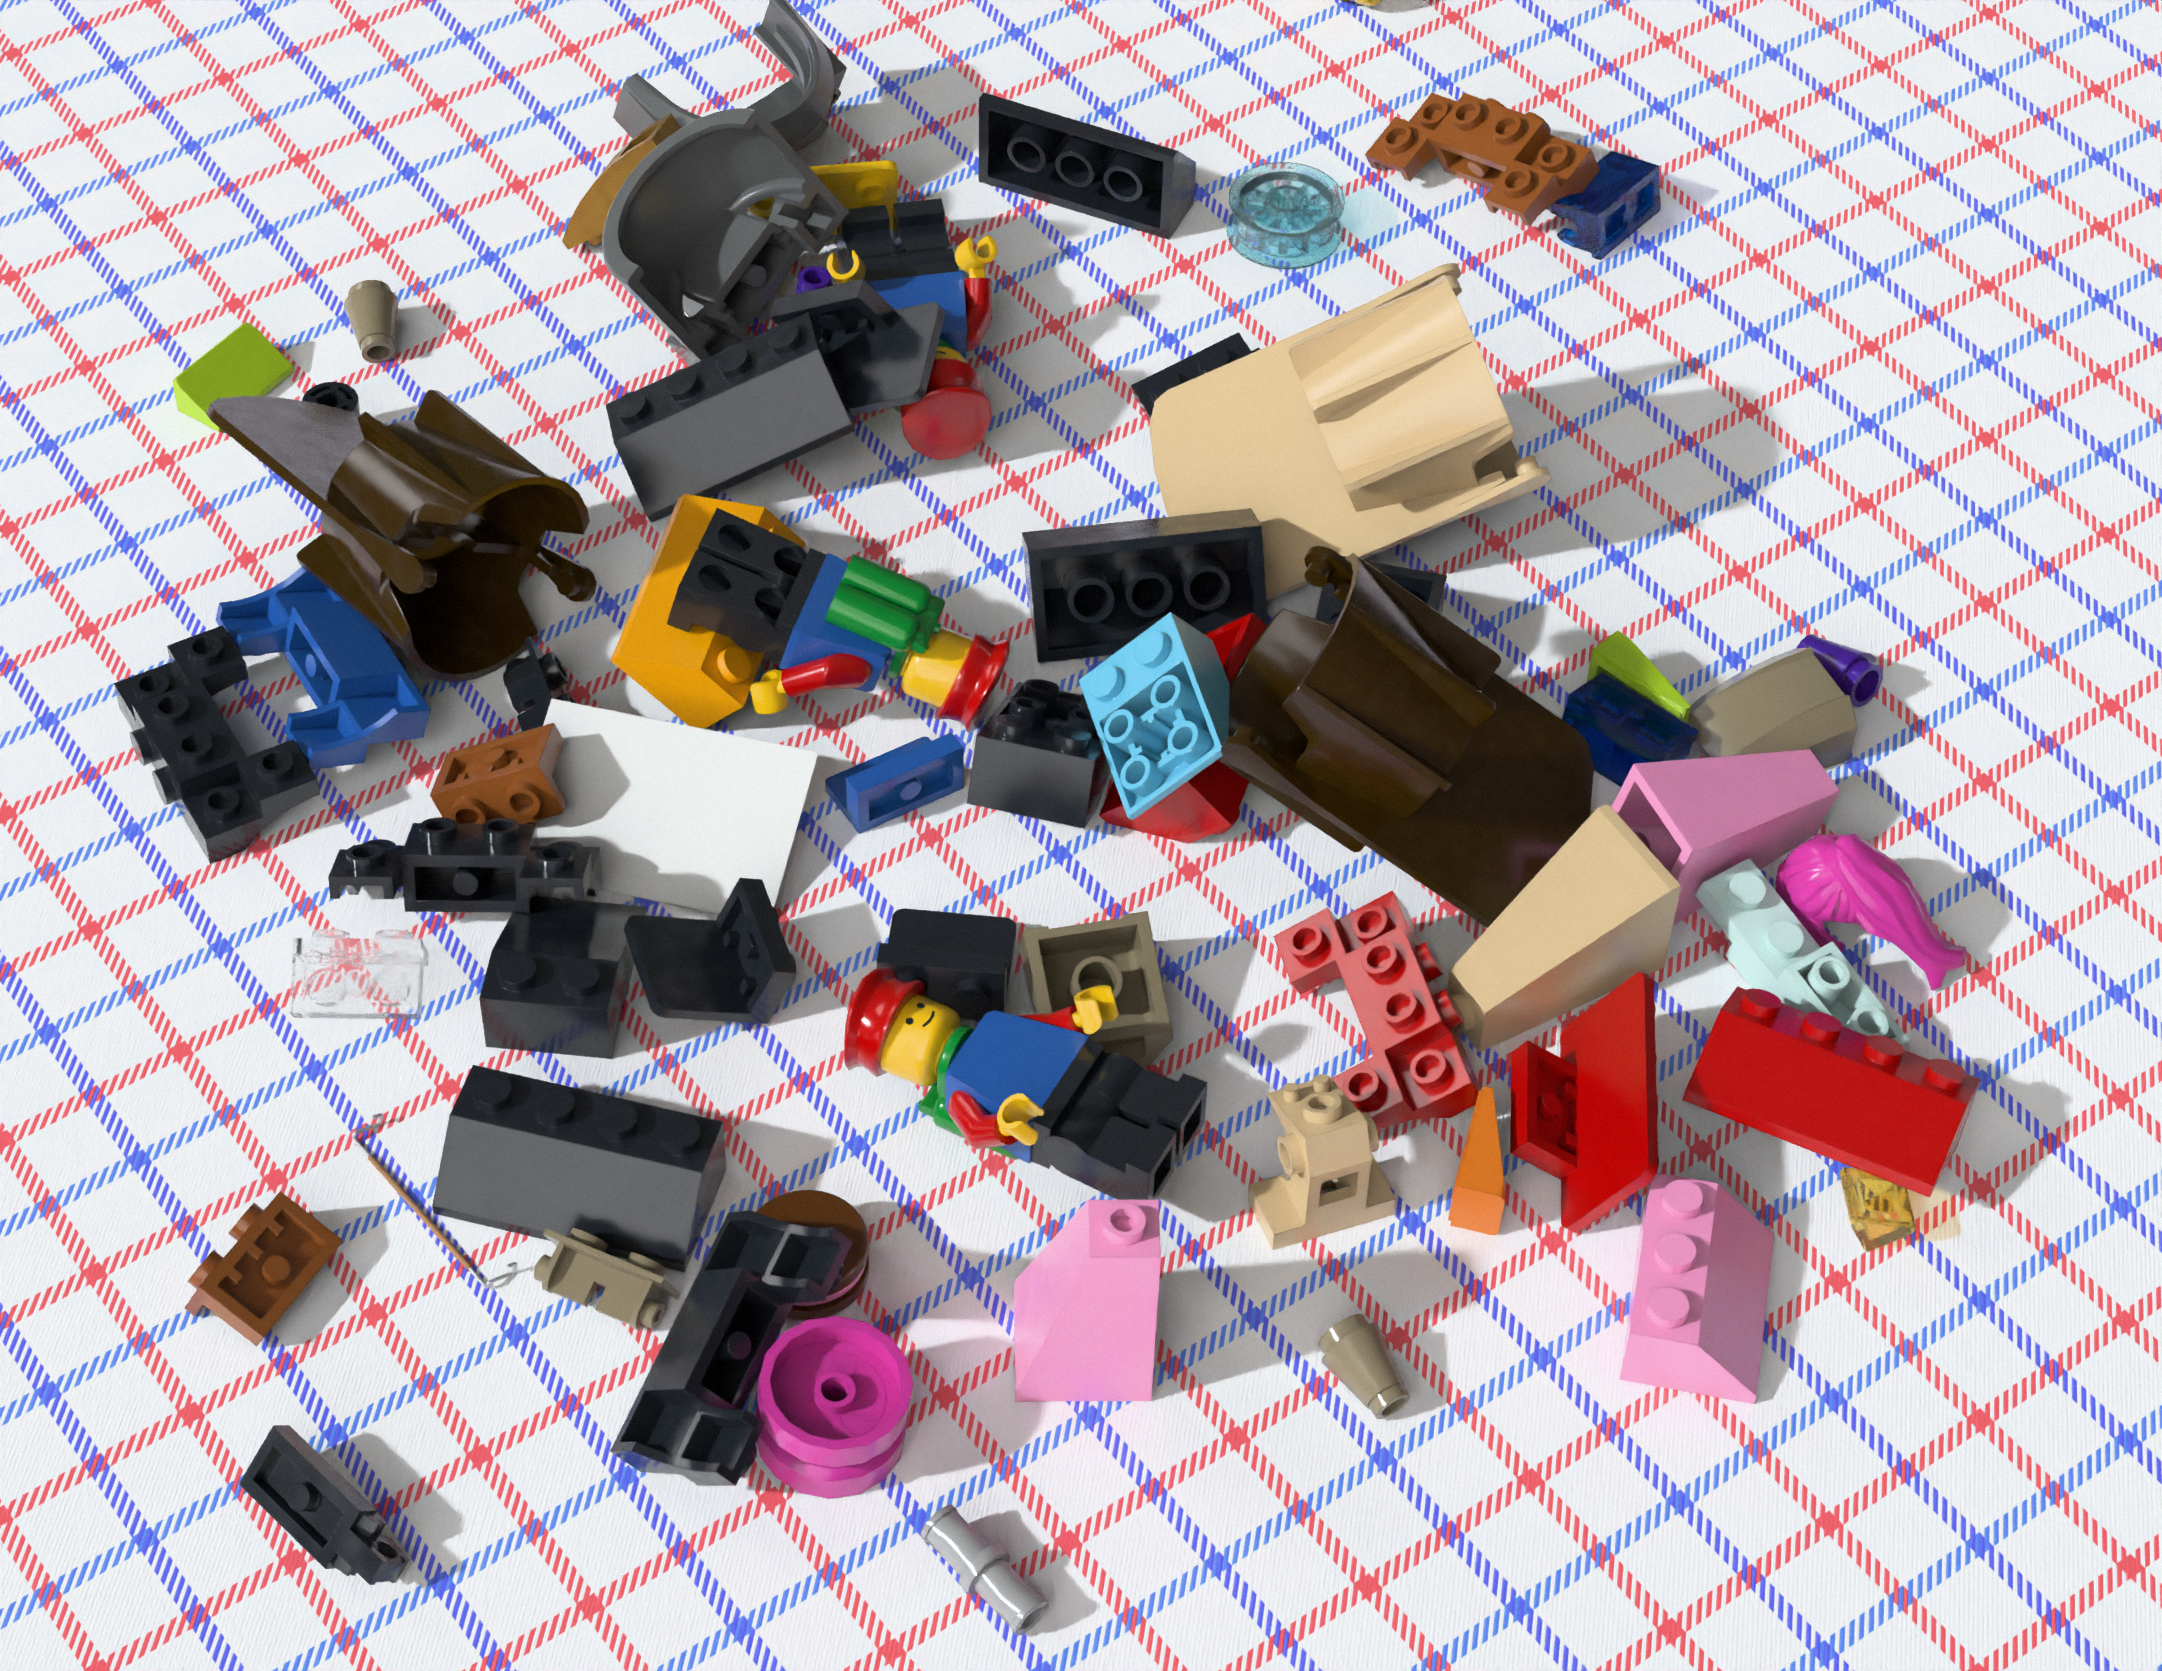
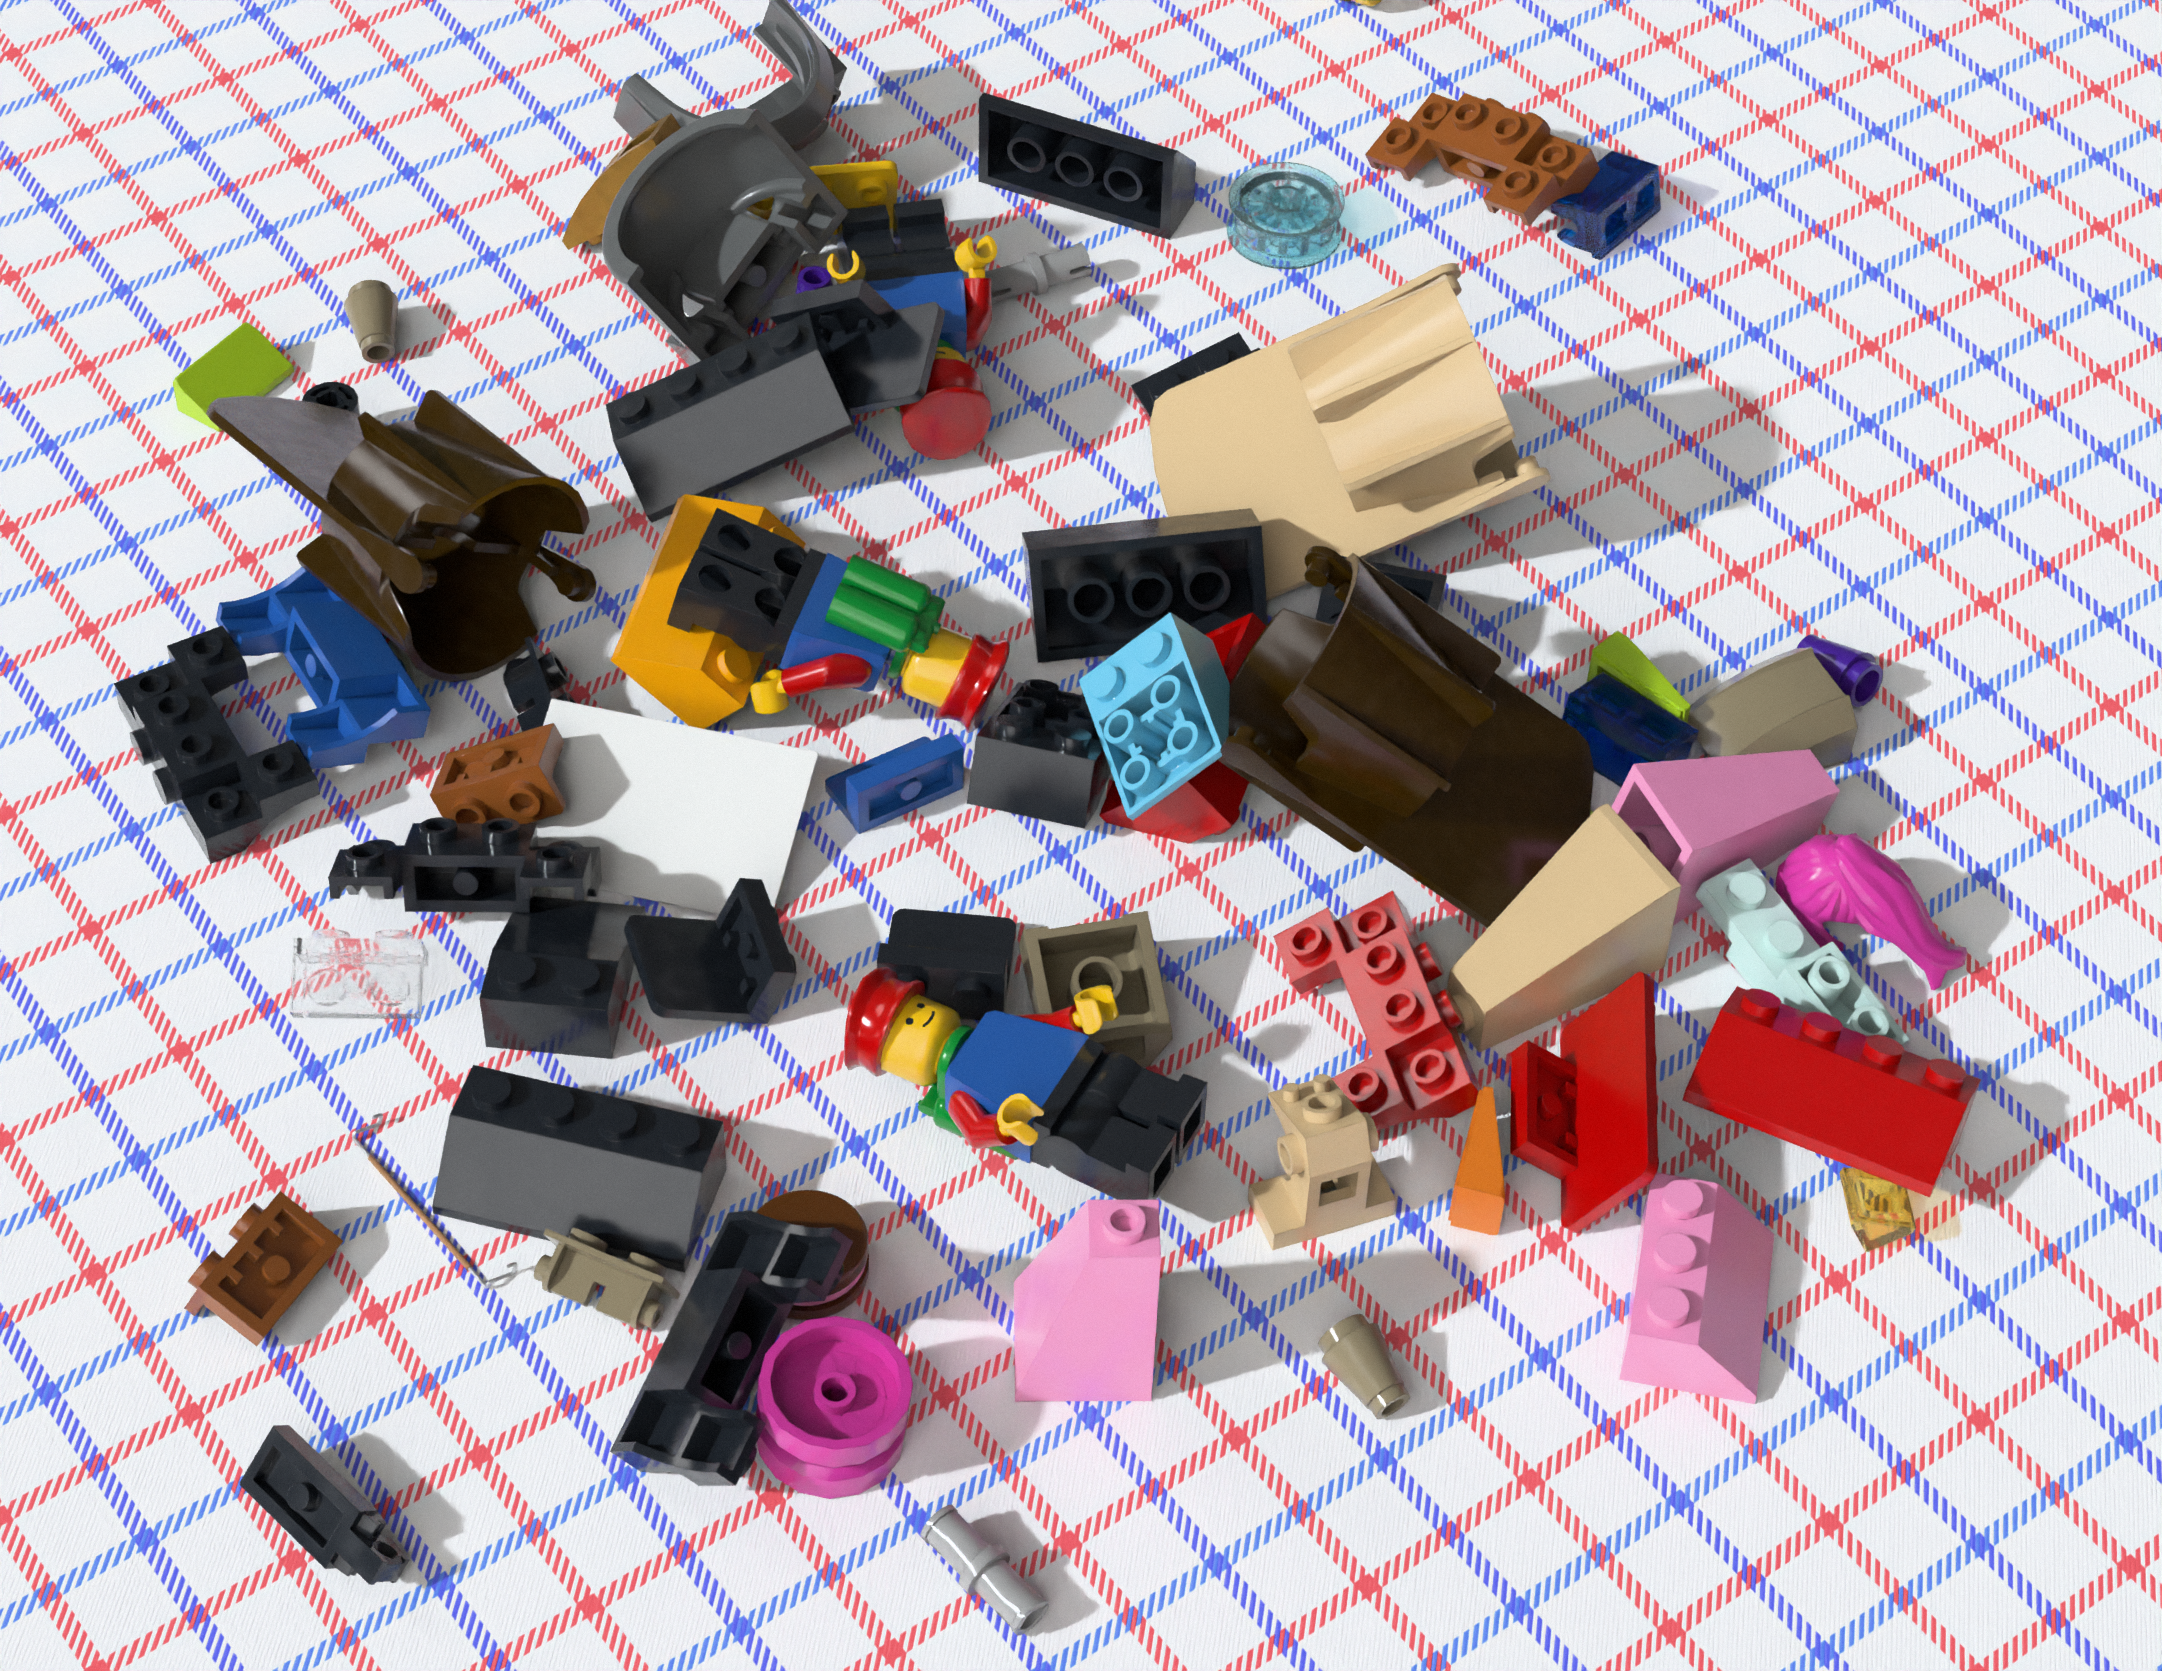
none -> light grey pin [985,243,1092,304]

